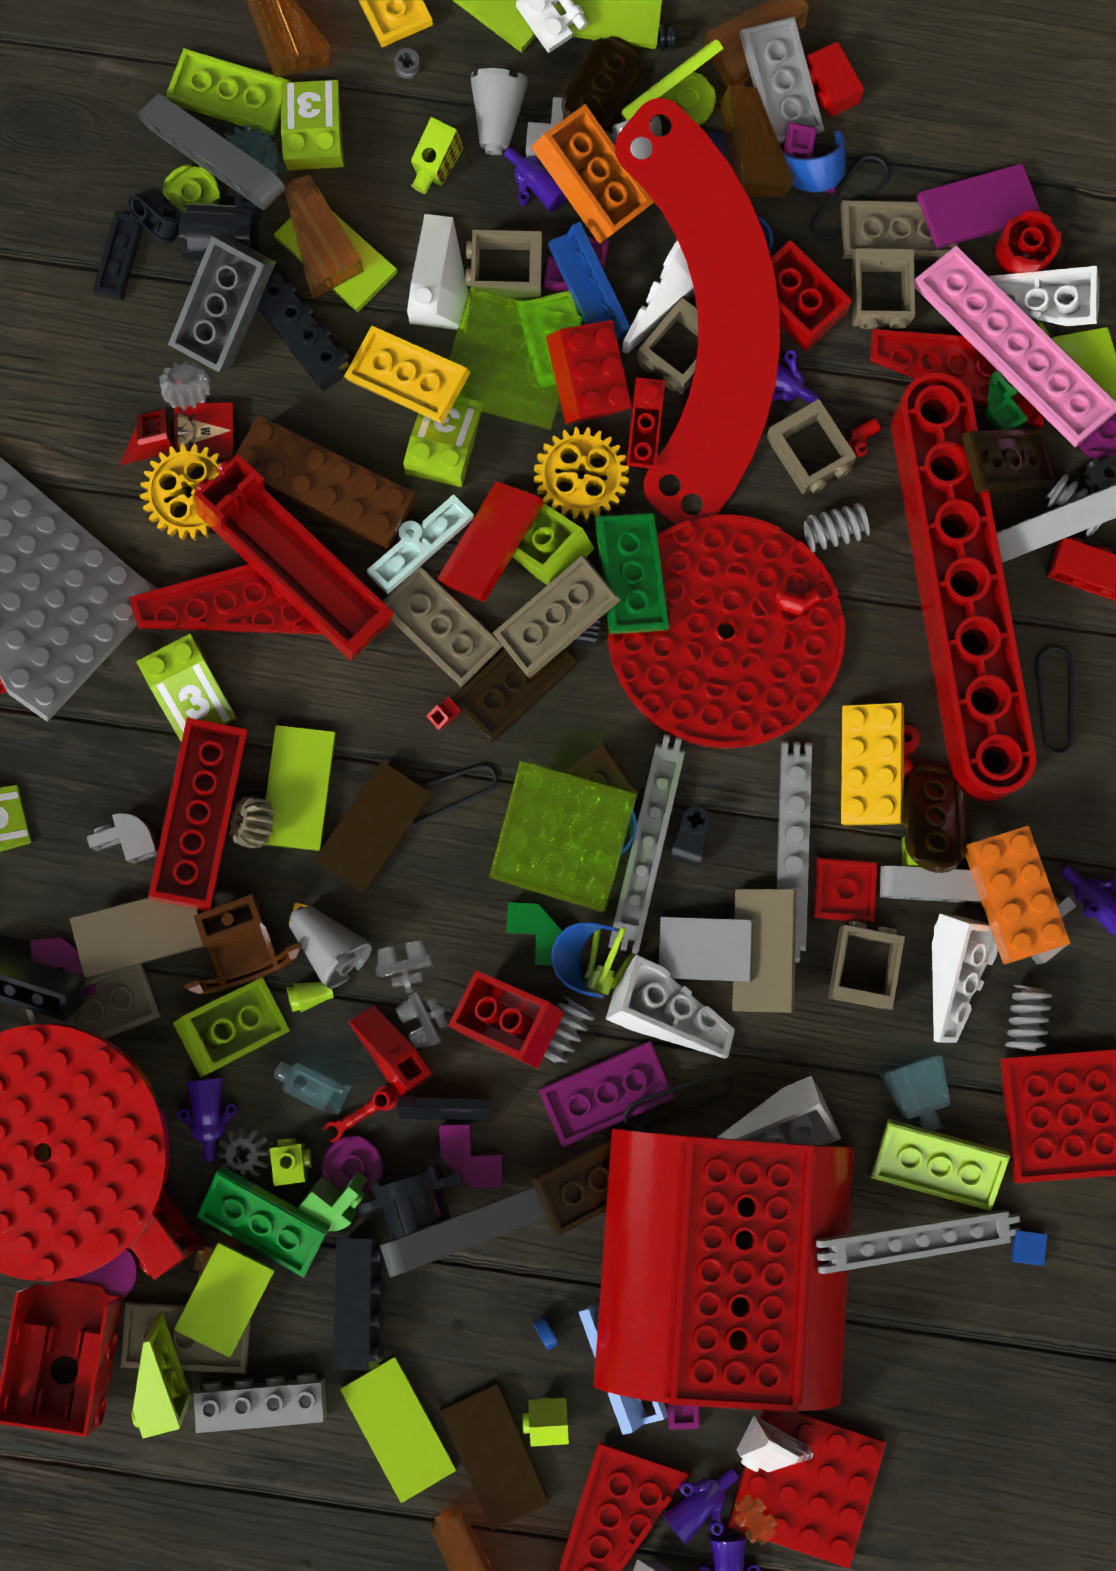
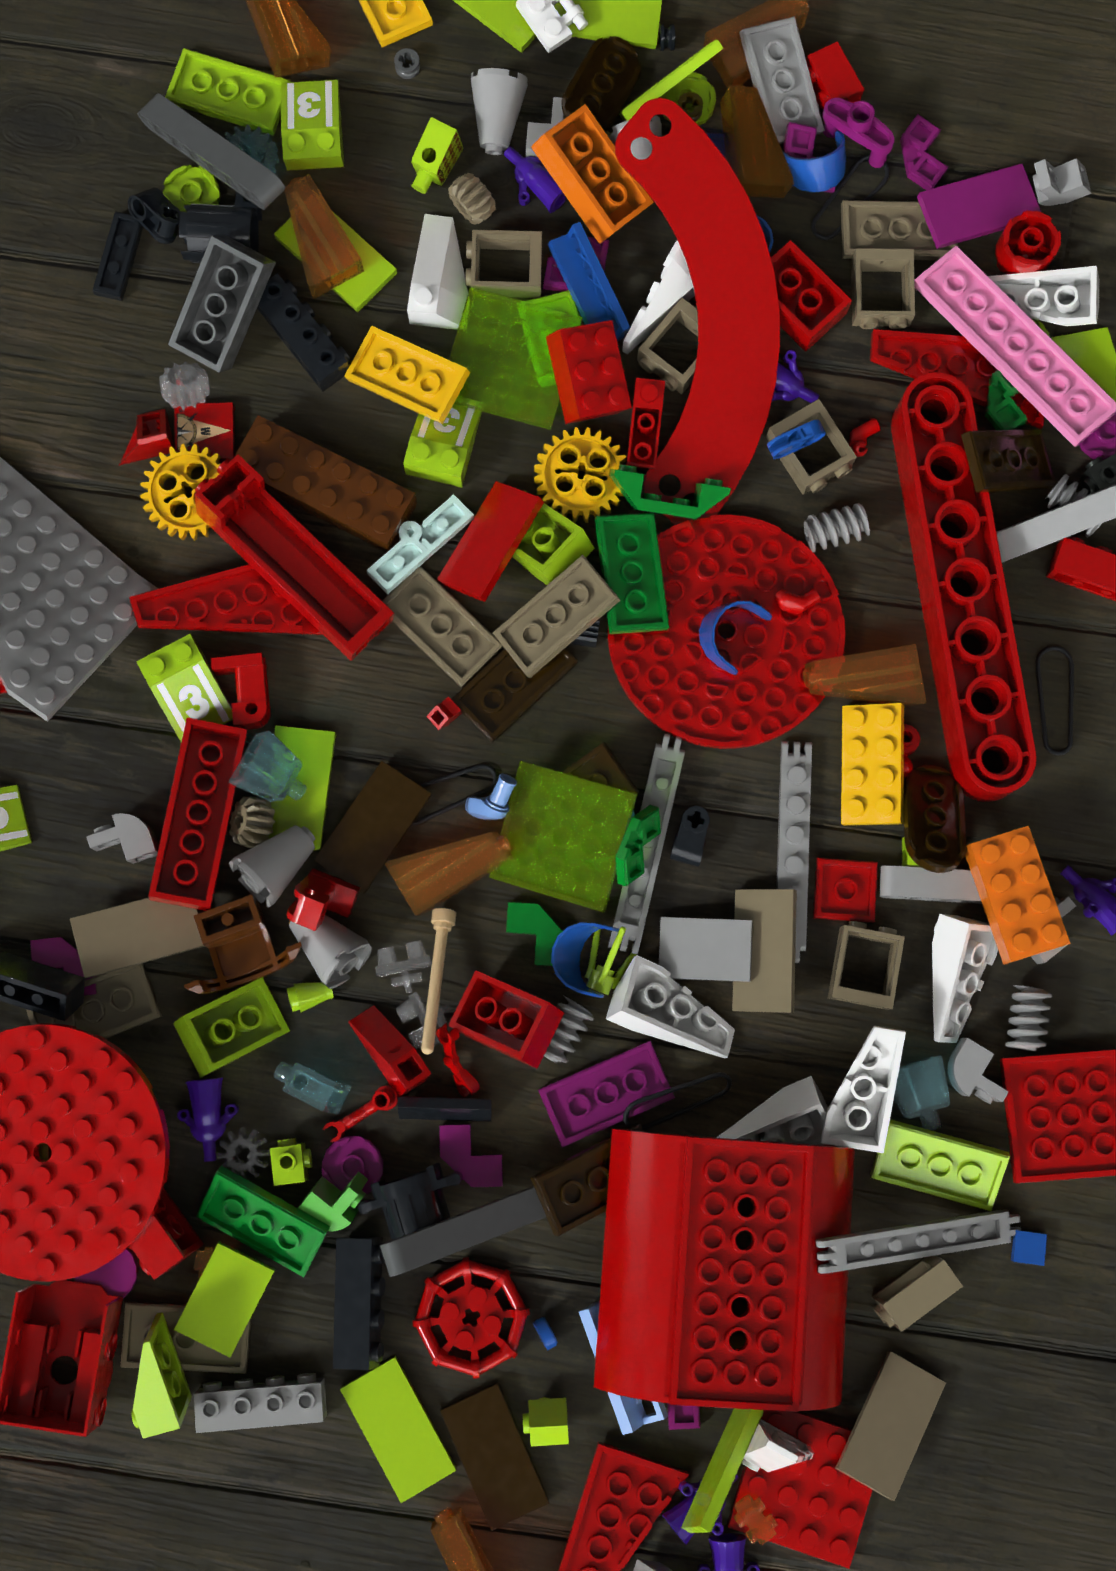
none -> red piece [211,652,271,730]
none -> clear light blue torso [229,731,307,802]
none -> light grey cone [229,825,315,908]
none -> red piece [286,868,360,931]
none -> clear orange slope [385,832,514,916]
none -> red plate [412,1257,530,1379]
none -> tan piece [421,908,457,1055]
none -> red piece [436,1023,480,1098]
none -> dark tan gear [448,173,496,225]
none -> medium blue arm [465,774,517,820]
none -> green slope [609,464,731,519]
none -> green tile [615,804,661,886]
none -> dark brown bush [678,92,703,122]
none -> lime tile [681,1408,763,1533]
none -> blue piece [699,601,772,675]
none -> blue piece [767,419,826,459]
none -> clear orange slope [803,644,927,707]
none -> white wedge [821,1026,906,1153]
none -> magenta connector [823,98,894,168]
none -> dark tan tile [835,1351,946,1501]
none -> dark tan window [872,1255,963,1332]
none -> magenta tile [900,114,948,190]
none -> light grey brick [948,1038,1008,1104]
none -> light grey brick [1033,158,1091,206]

